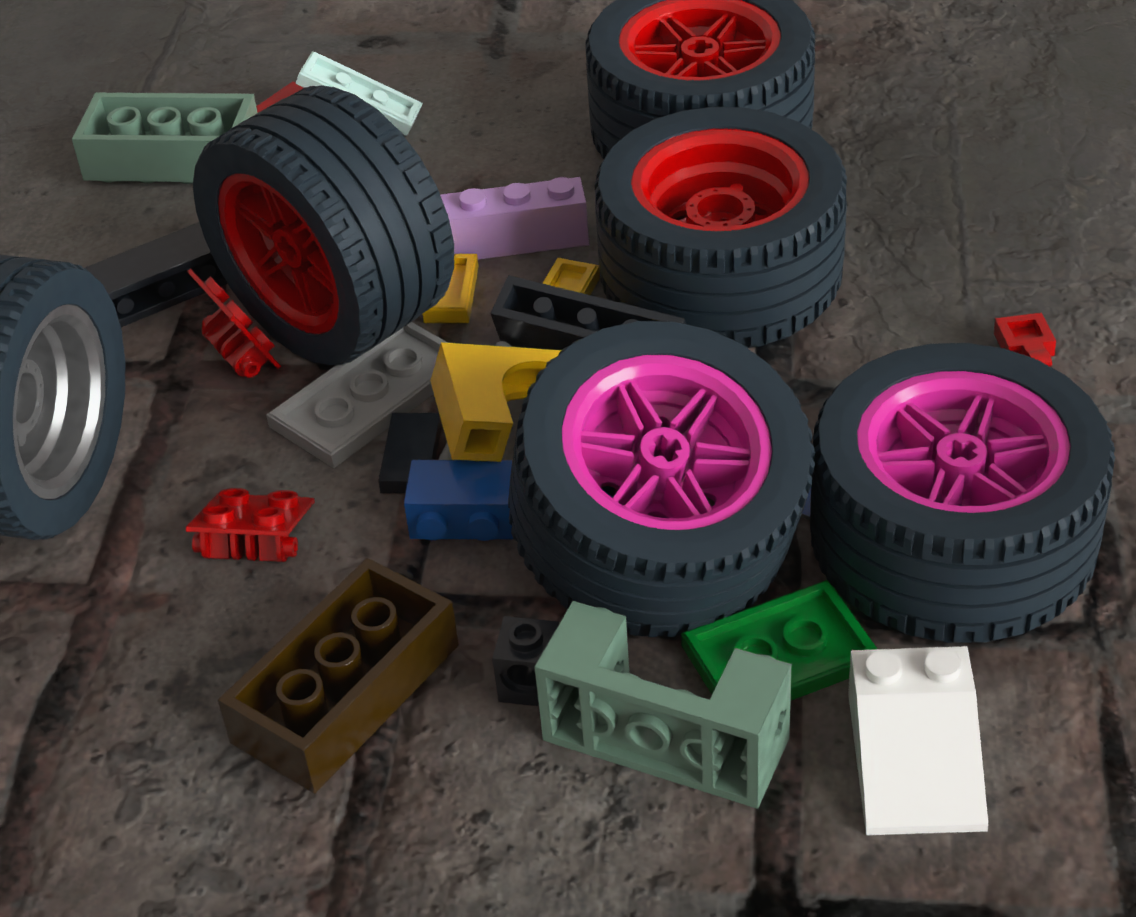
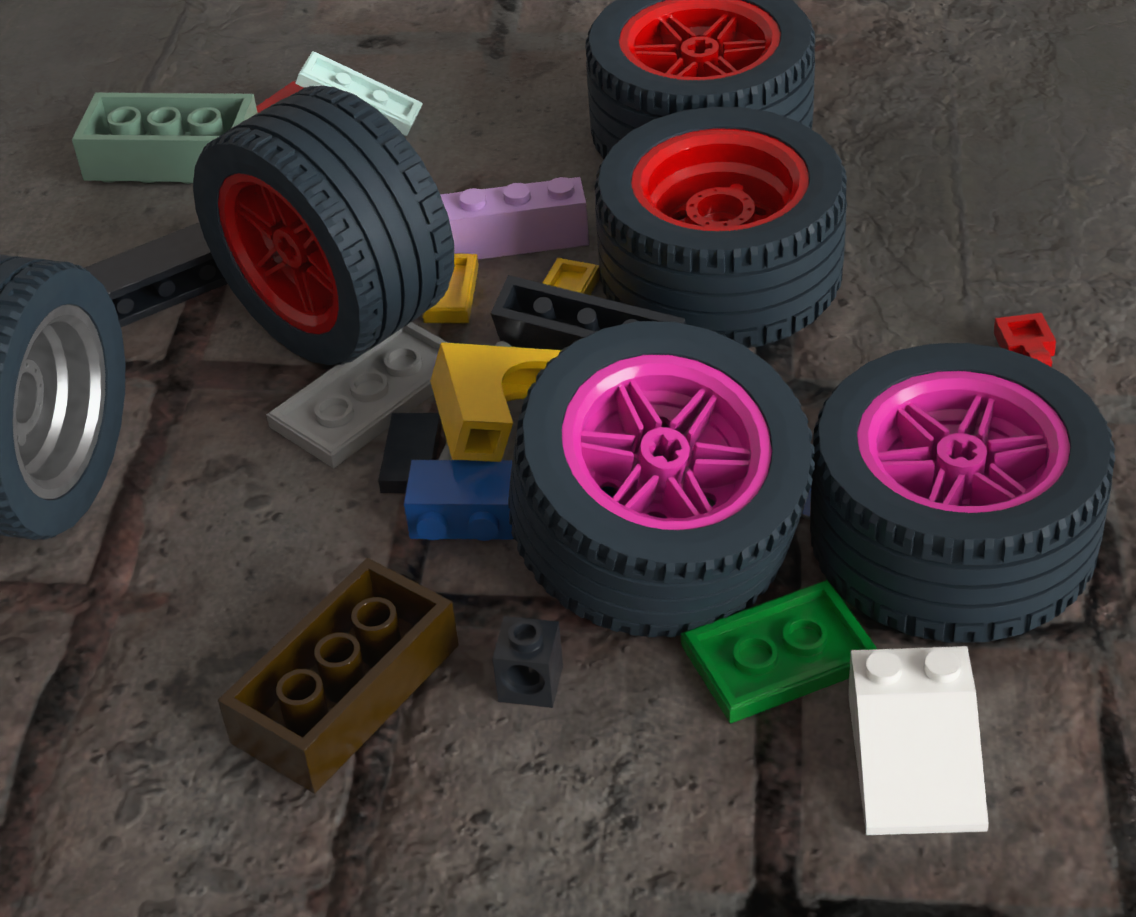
red hinge [186,488,315,562] -> none
red hinge [187,269,281,378] -> none
sand green plate [535,601,791,809] -> none

